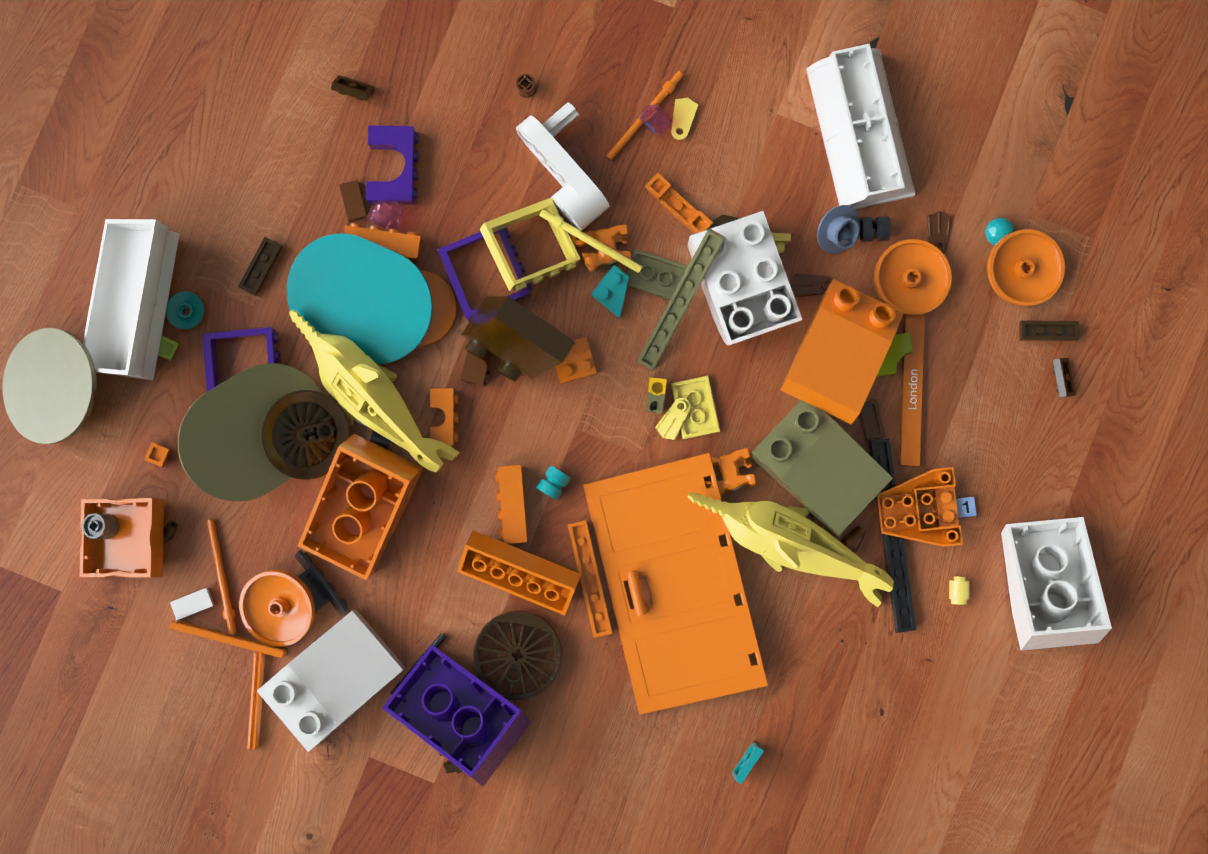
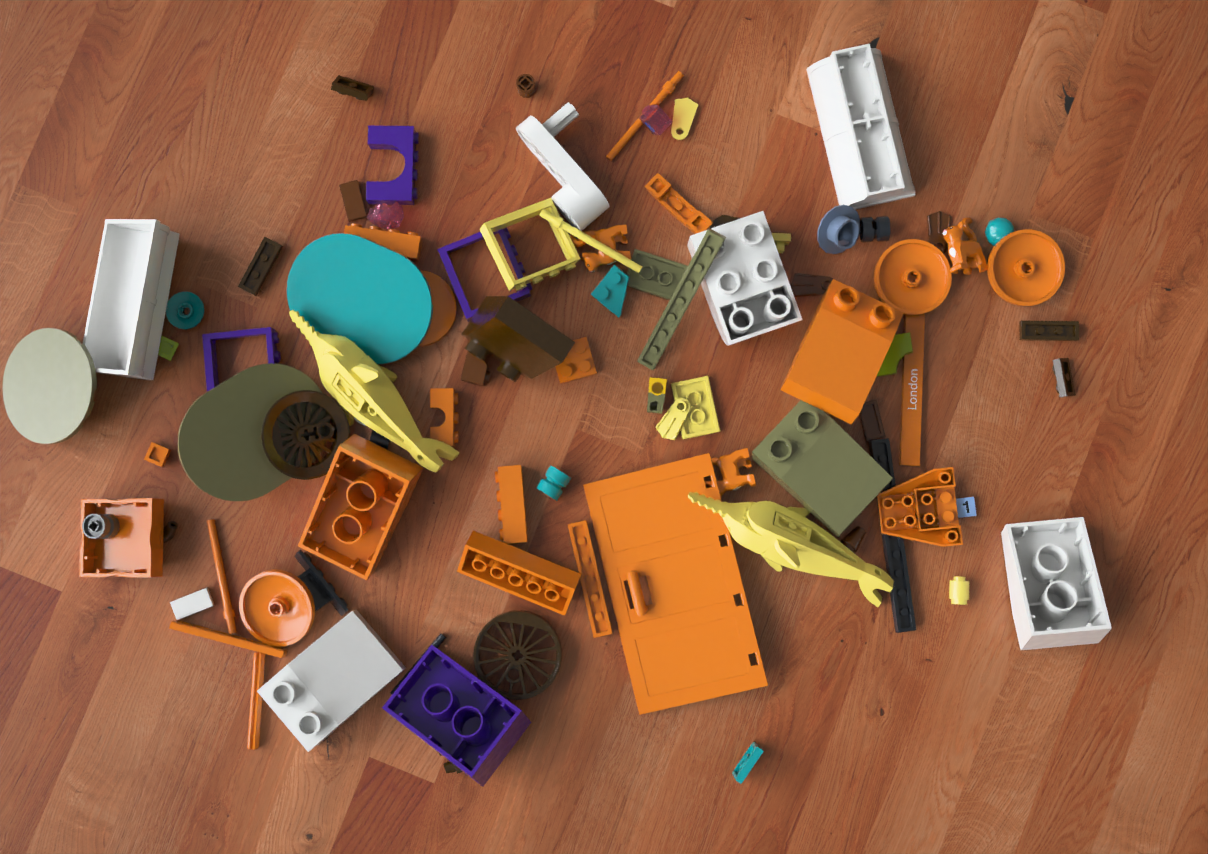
none -> orange animal [943,217,988,275]

